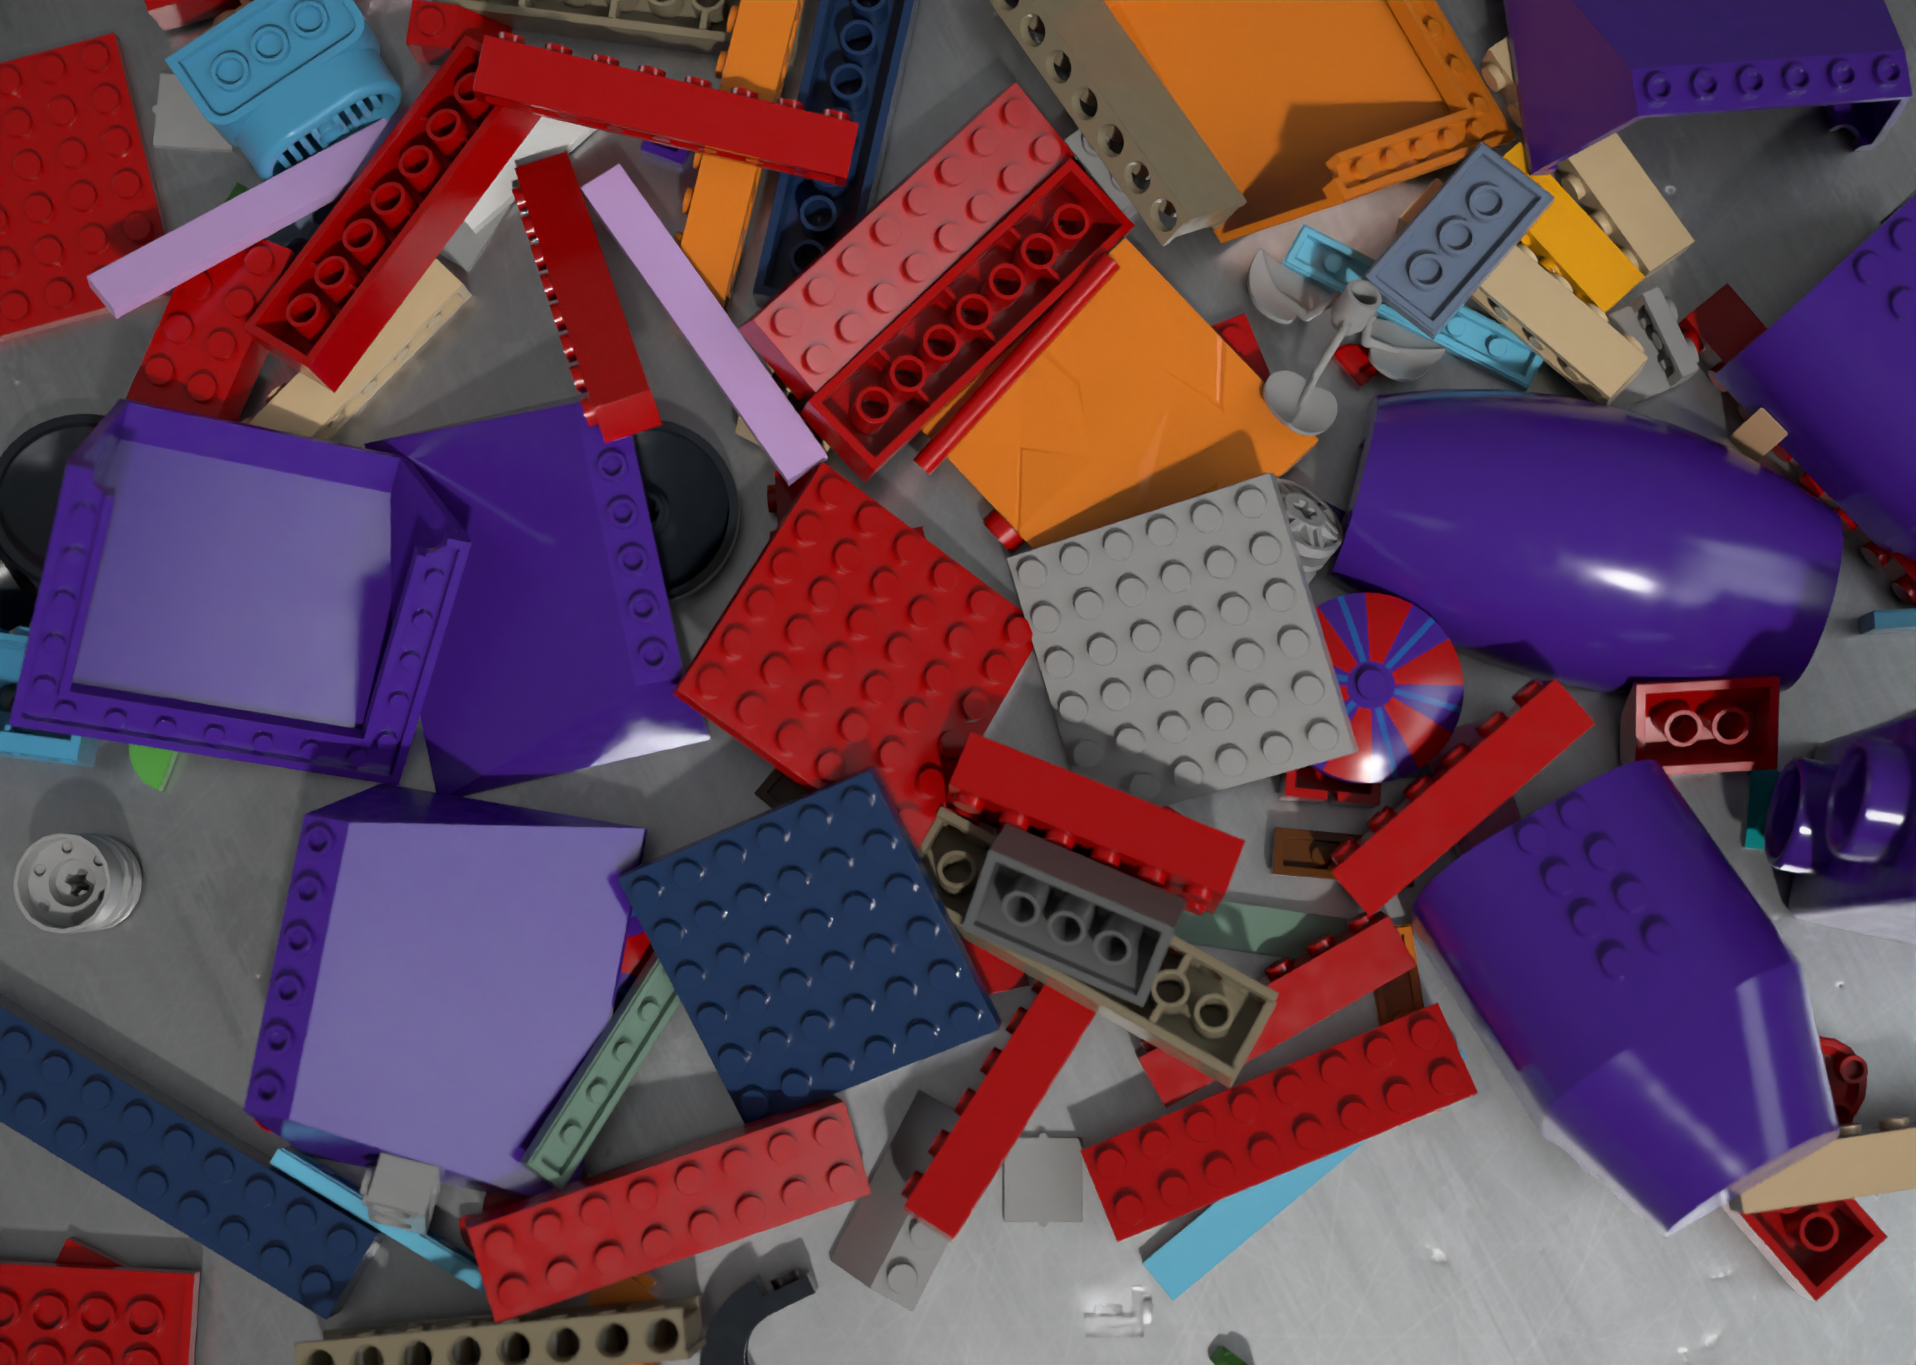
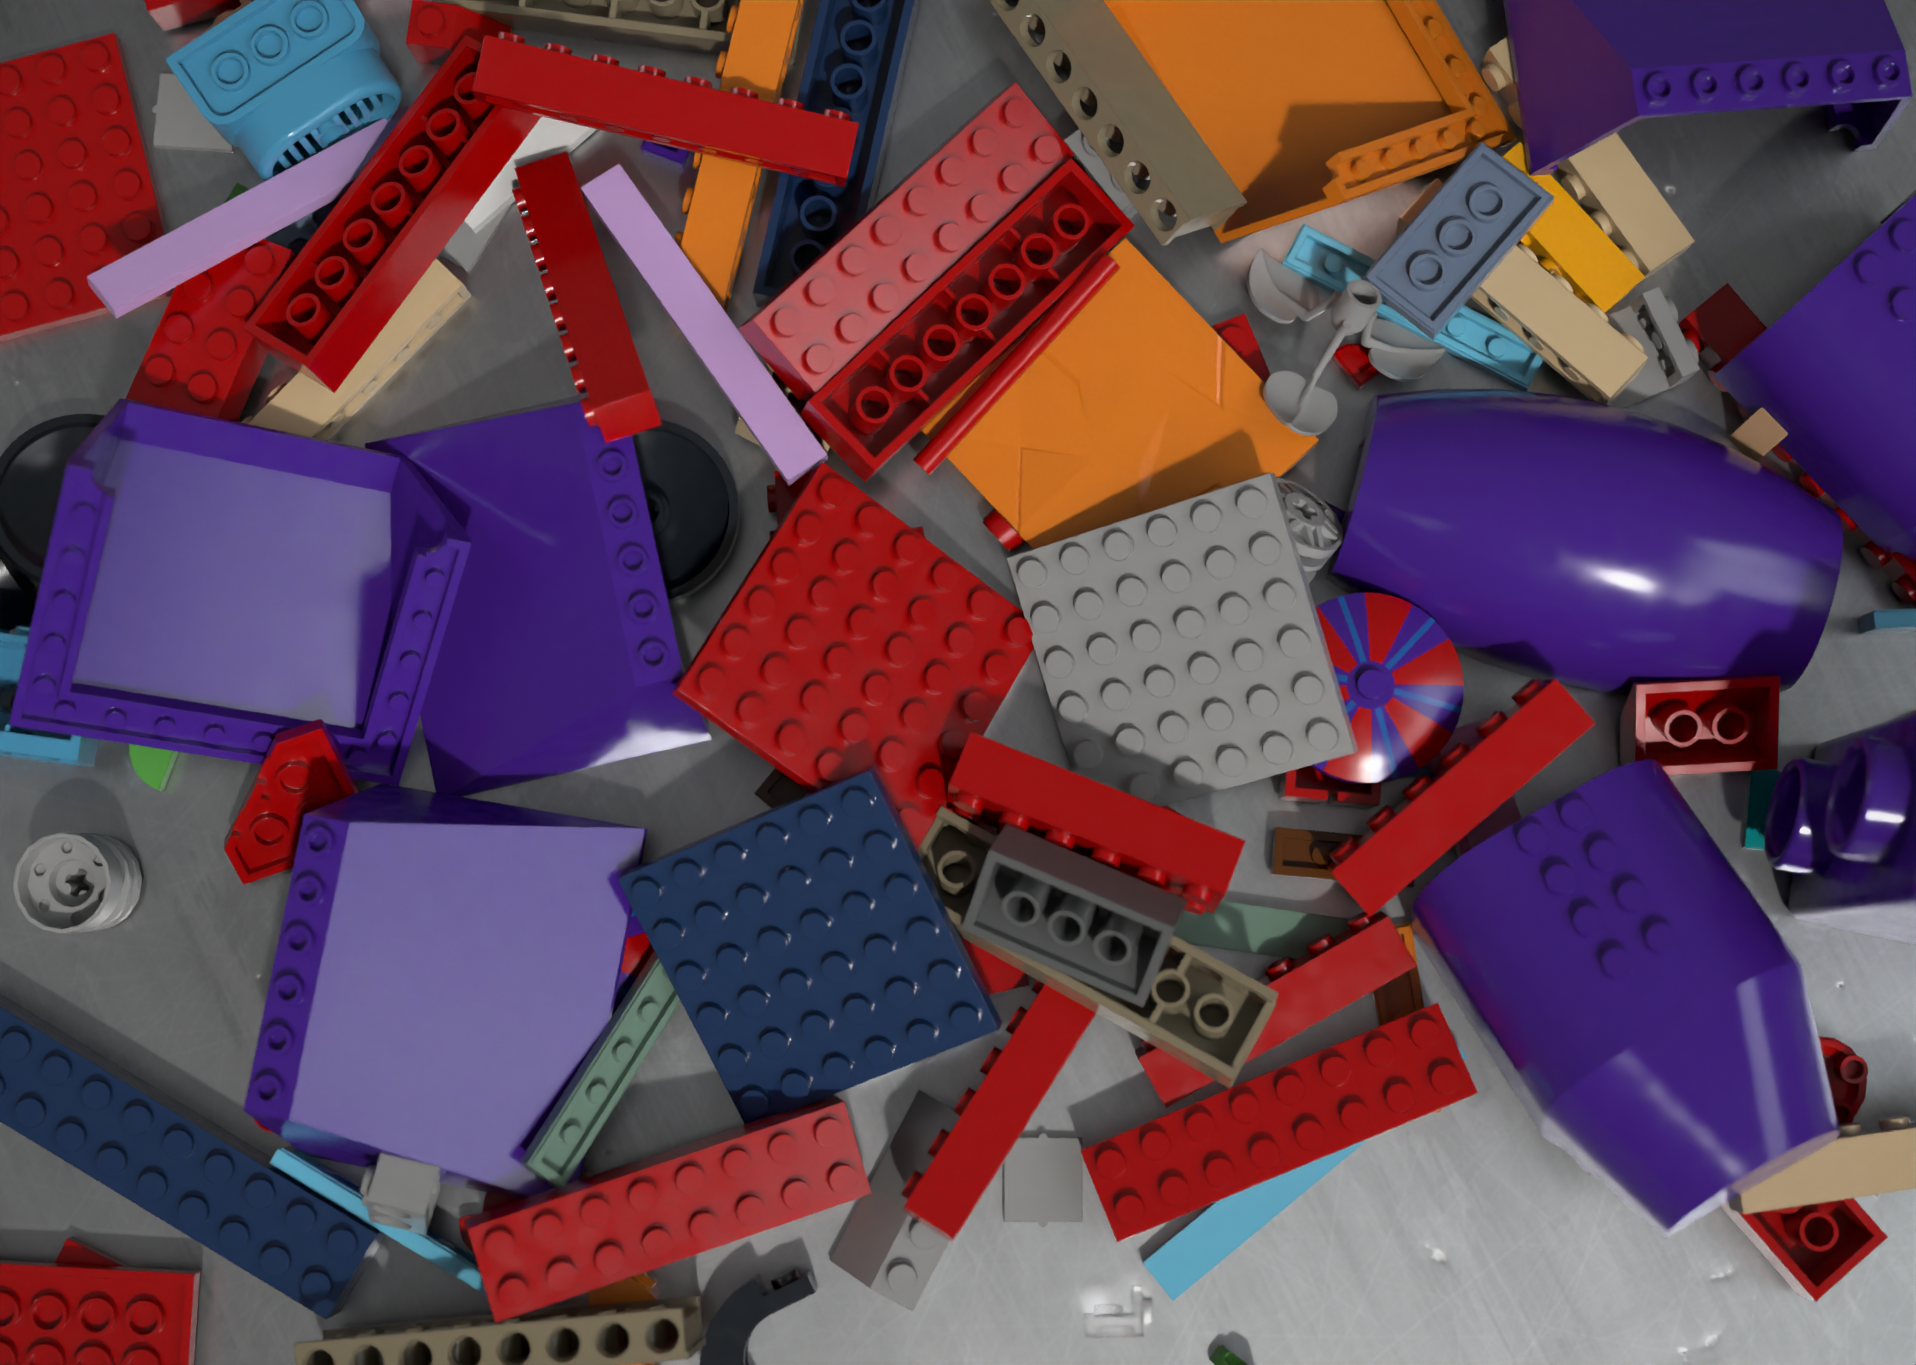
none -> red plate [224,718,359,885]

